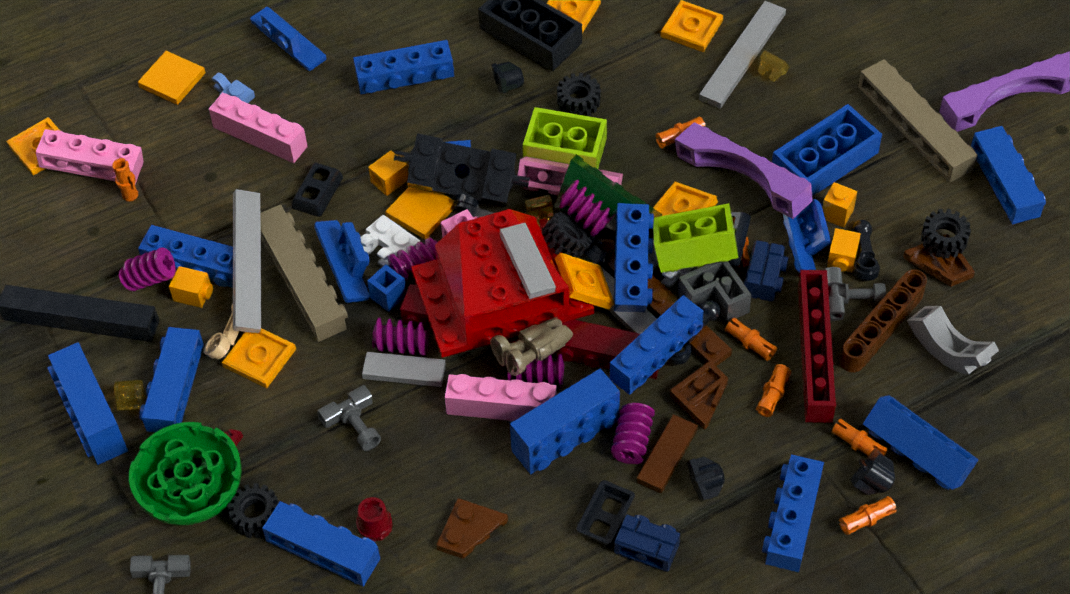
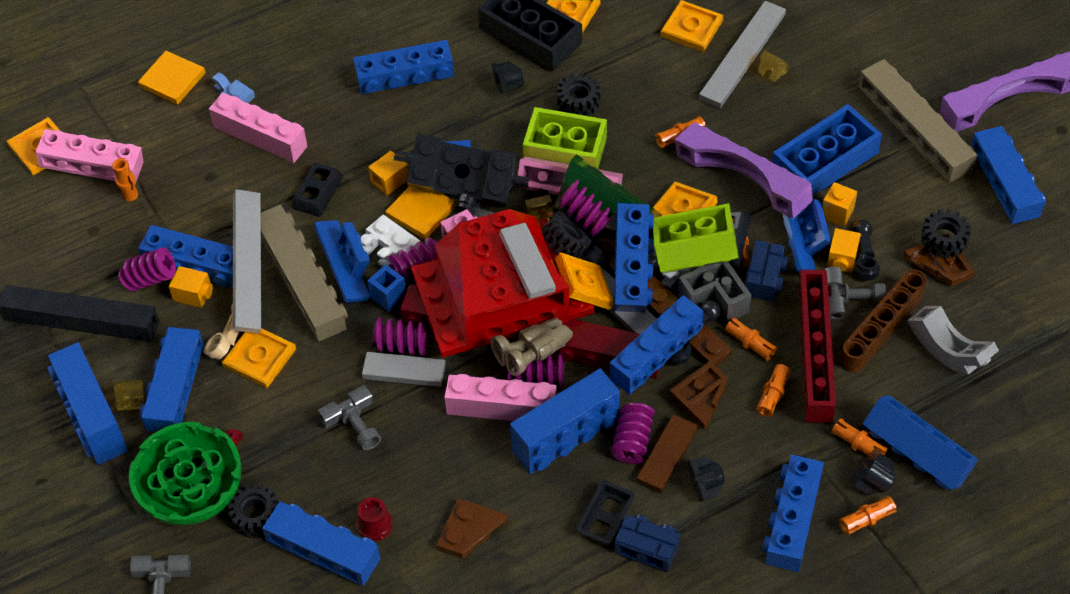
blue bracket [250,7,327,71] -> none

